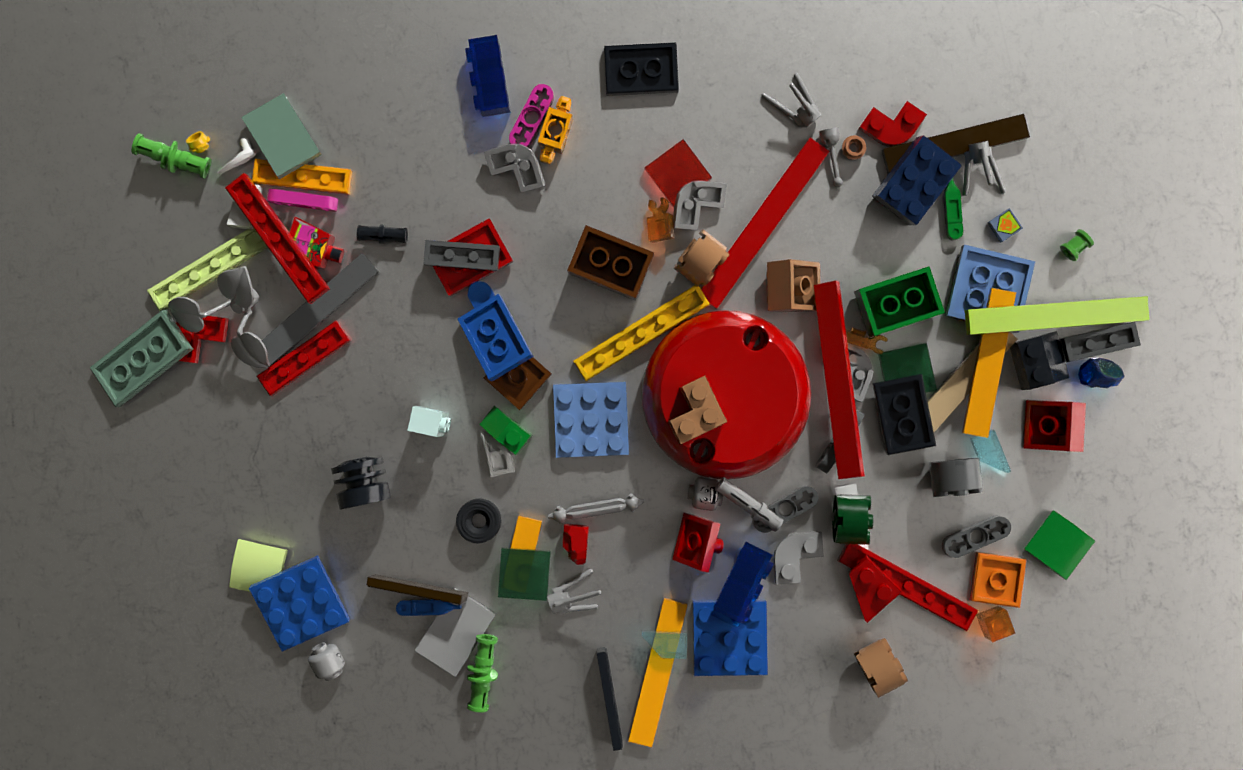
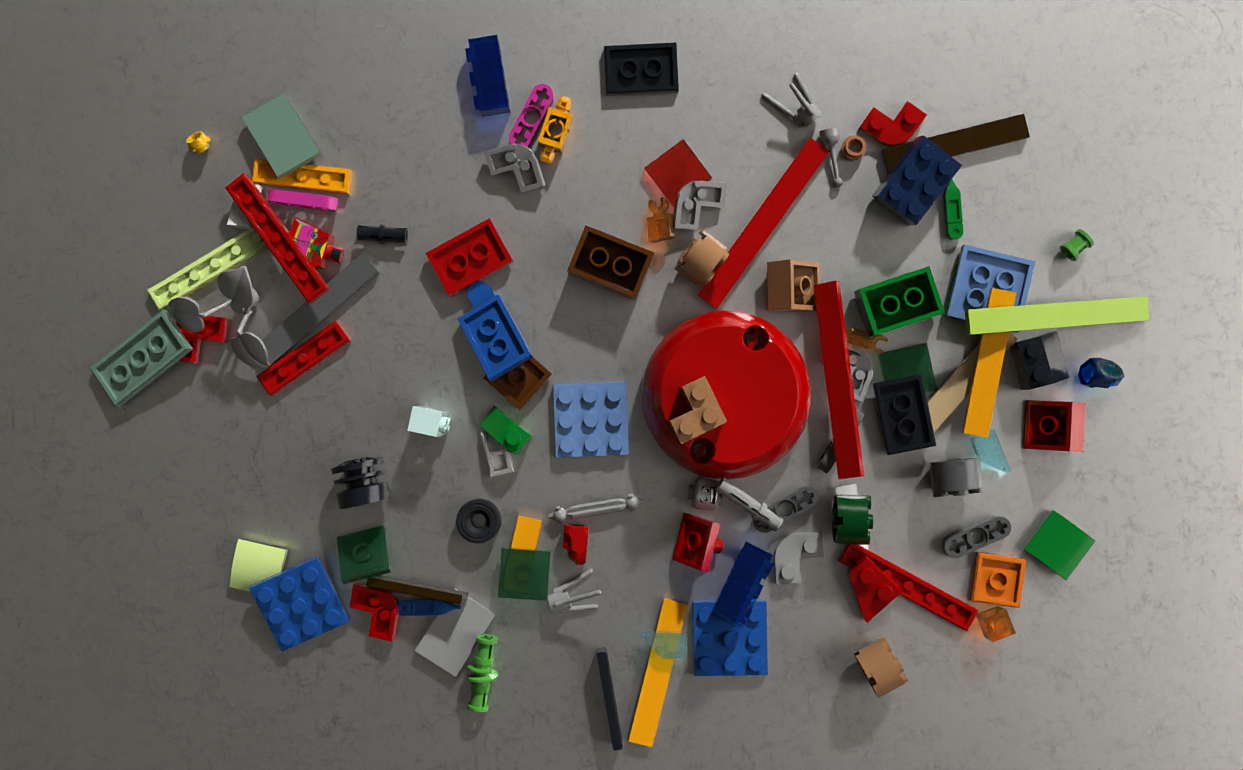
bright green piece [131,133,212,179] -> none
white bar [217,138,258,175] -> none
light grey head [308,642,345,681] -> none
dark grey plate [423,240,500,271] -> none
yellow tile [573,285,710,382] -> none
light grey plant [963,141,1006,196] -> none
tile [987,208,1023,243] -> none
dark grey plate [1061,322,1141,362] -> none
none -> clear green tile [337,525,392,584]
none -> red plate [349,582,399,642]

